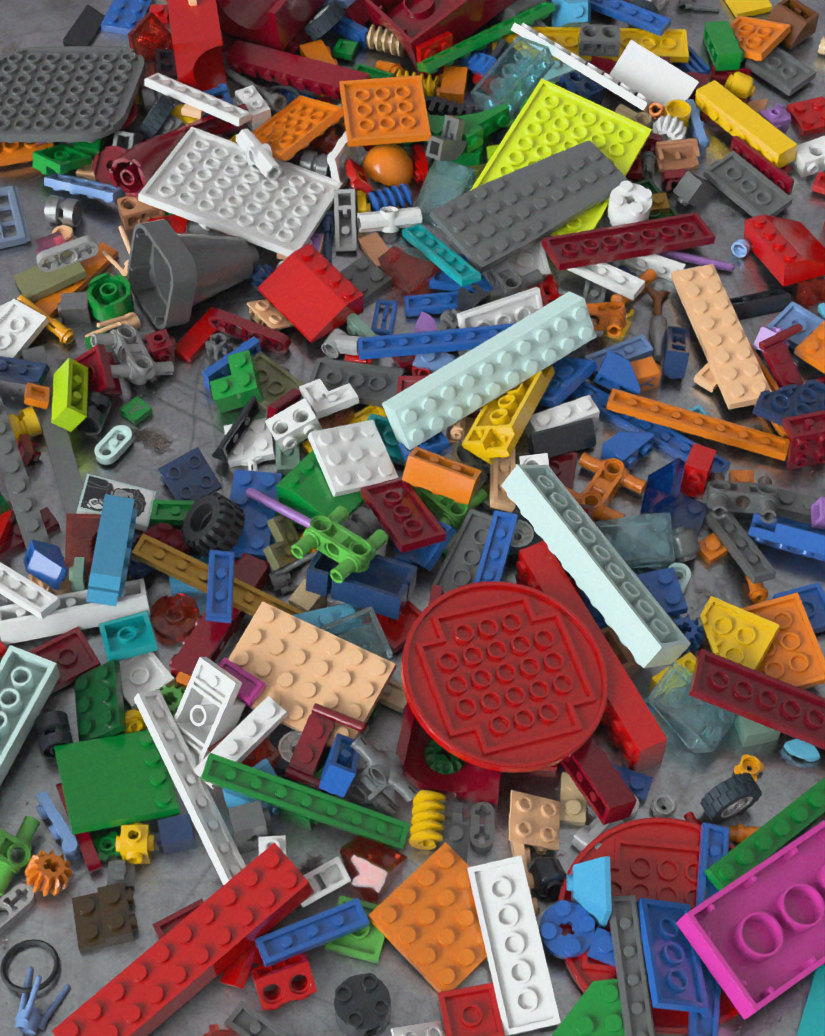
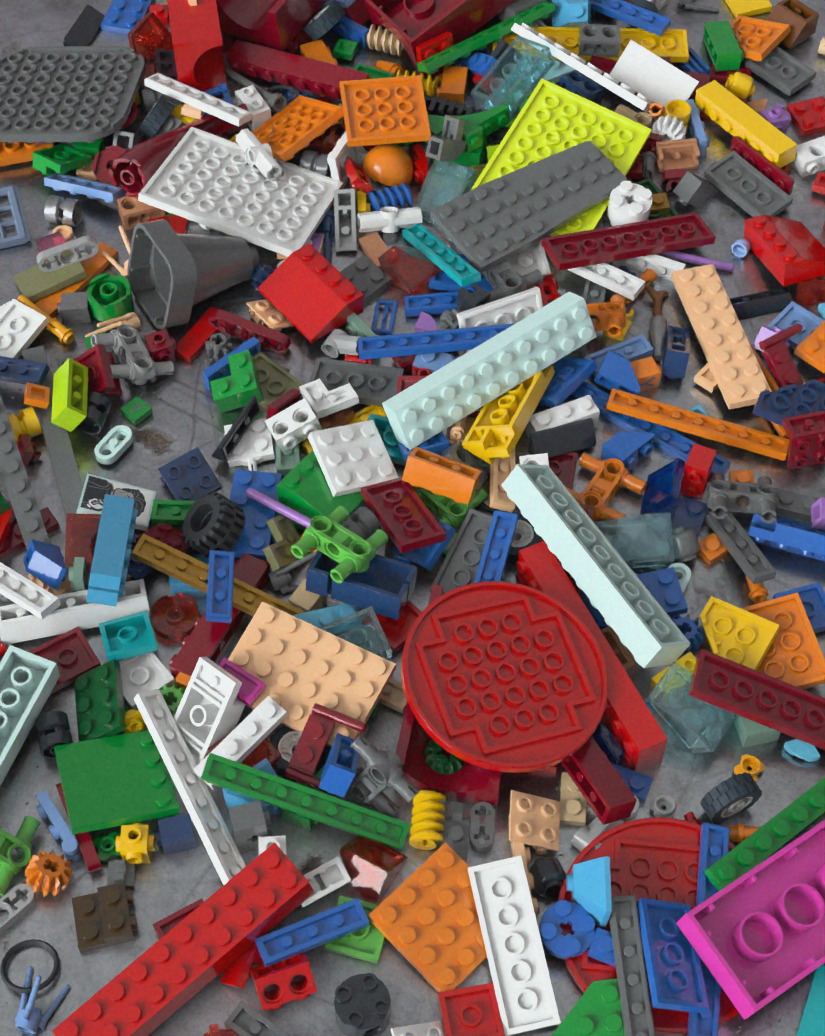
none -> clear blue tile [593,720,625,766]

